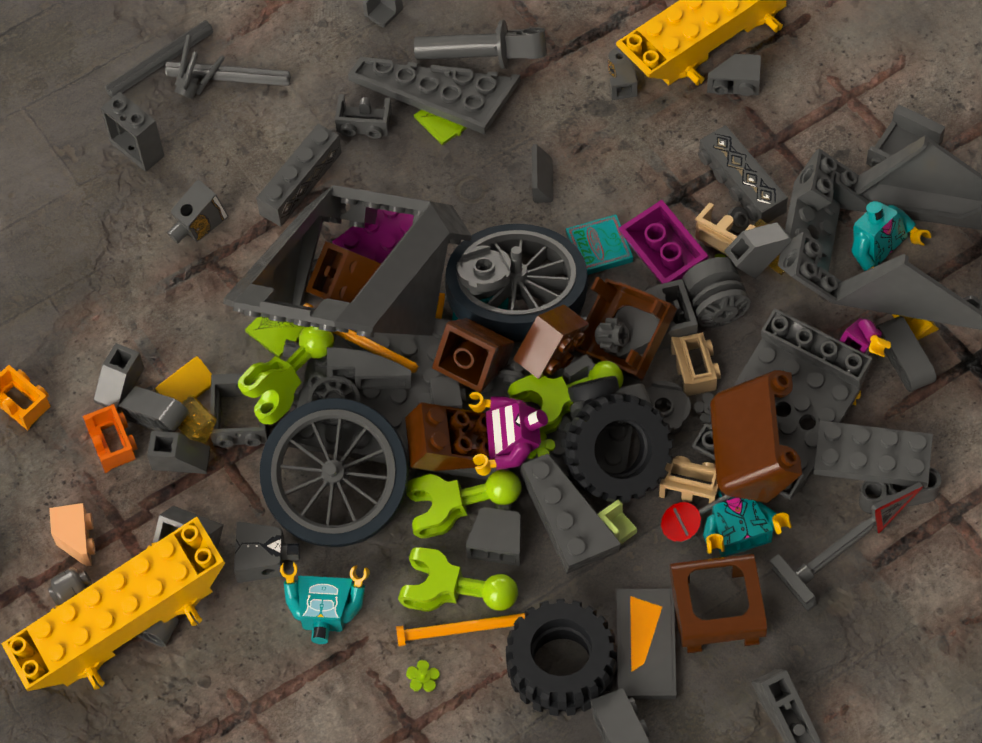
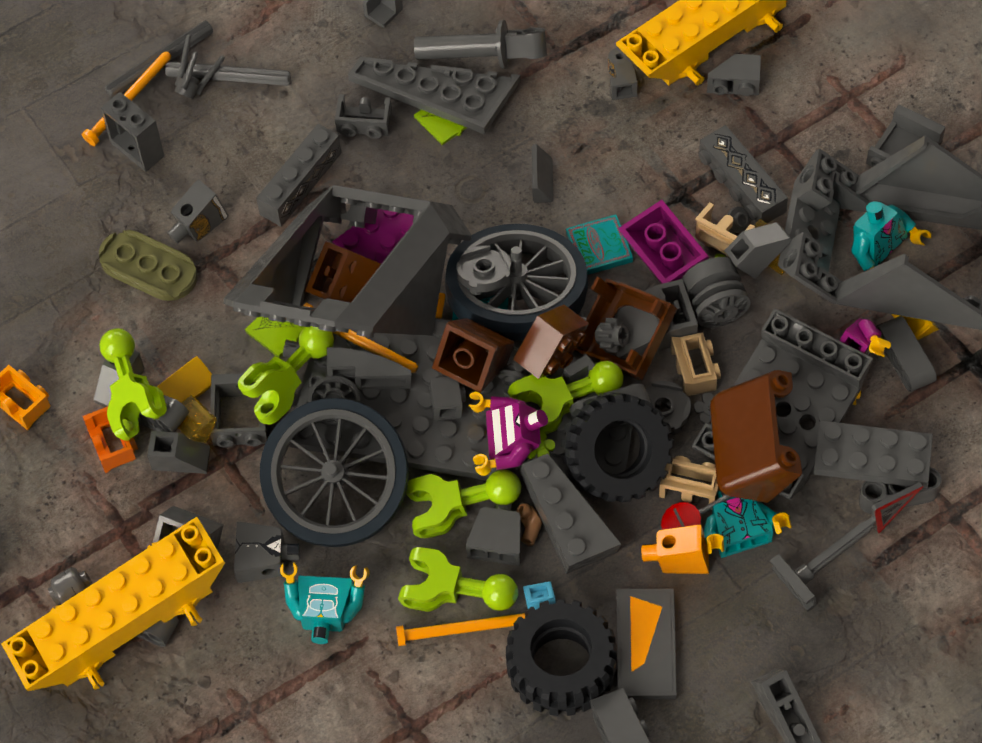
light nougat slope [49,503,95,566] -> none
reddish brown slope [405,402,490,471] -> none
lime plant [406,660,440,692] -> none
black tyre [568,376,619,402] -> none
yellowish green panel [597,499,637,544] -> none
reddish brown piece [669,553,767,654] -> none
none -> light orange bar [82,51,171,146]
none -> olive tile [99,230,197,301]
none -> lime piece [99,328,167,441]
none -> medium nougat arm [516,503,542,546]
none -> medium azure tile [523,581,556,610]
none -> light orange torso [641,525,709,574]

